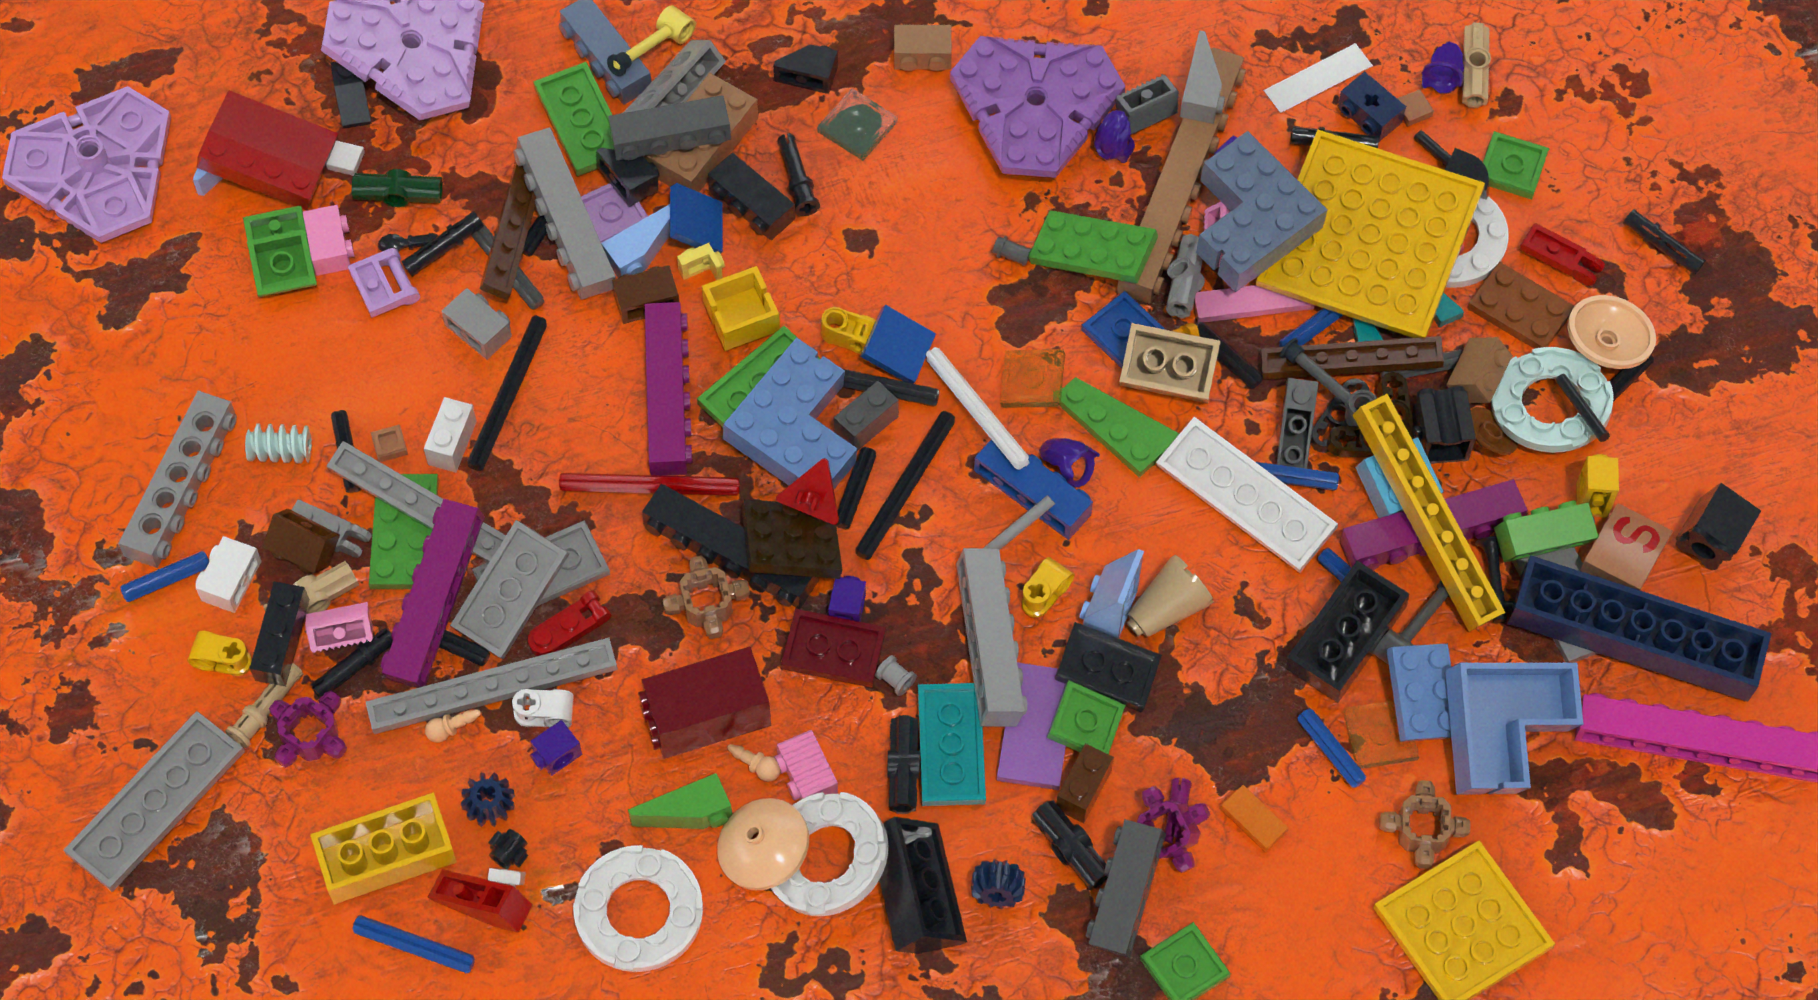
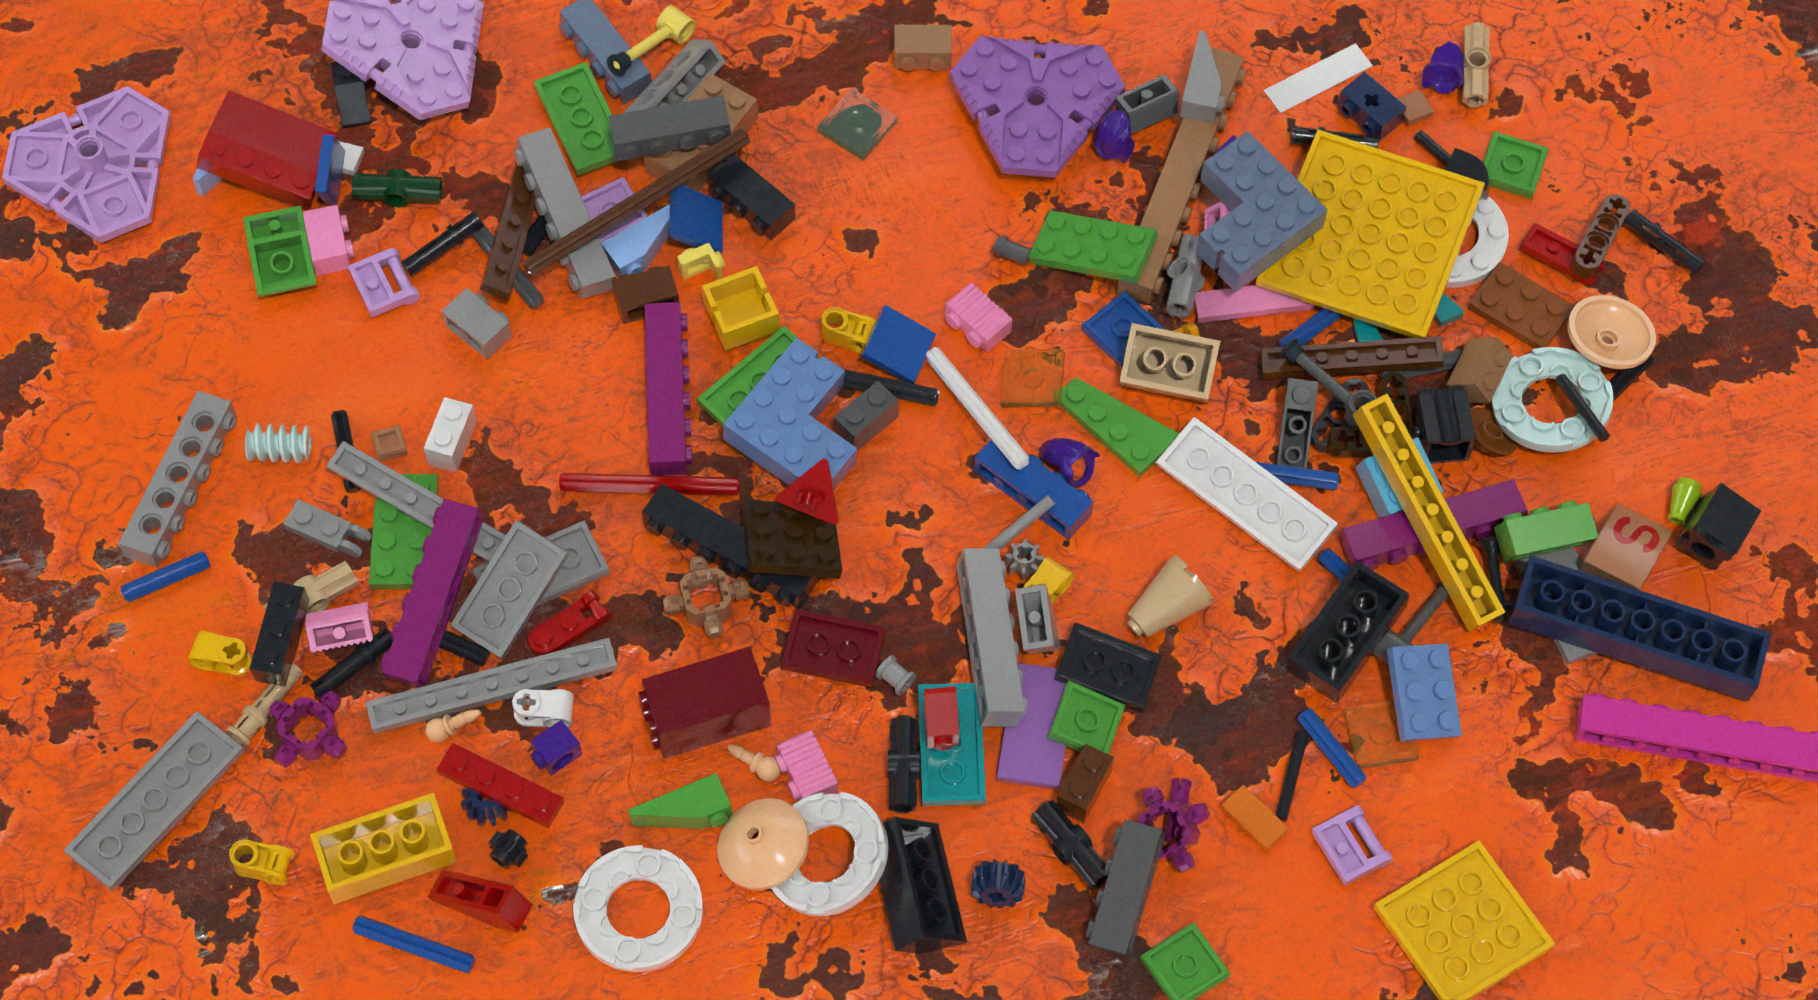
white brick [195,536,262,613] -> none
reddish brown brick [262,509,340,573] -> none
black piece [378,233,438,252] -> none
black axle [467,315,547,471] -> none
white plate [488,868,526,887] -> none
black slope [596,148,660,207] -> none
black slope [773,44,838,94] -> none
black pin [777,133,820,216] -> none
dark purple brick [828,576,866,622] -> none
black axle [836,447,876,529] -> none
black axle [856,411,955,560] -> none
light blue slope [1079,549,1144,638] -> none
black axle [1197,322,1263,389] -> none
medium nougat piece [1379,780,1470,869] -> none
medium blue piece [1446,663,1584,795] -> none
yellow brick [1576,454,1619,518] -> none
none -> yellow piece [229,840,295,885]
none -> blue tile [315,134,345,206]
none -> red plate [437,743,565,828]
none -> reddish brown axle [523,129,750,276]
none -> red slope [923,686,959,751]
none -> bright pink brick [945,282,1012,353]
none -> light grey gear [1005,539,1044,580]
none -> light grey slope [1015,584,1061,655]
none -> black bar [1275,731,1309,822]
none -> lavender plate [1311,805,1394,886]
none -> reddish brown beam [1571,194,1630,278]
none -> lime cone [1668,477,1702,525]

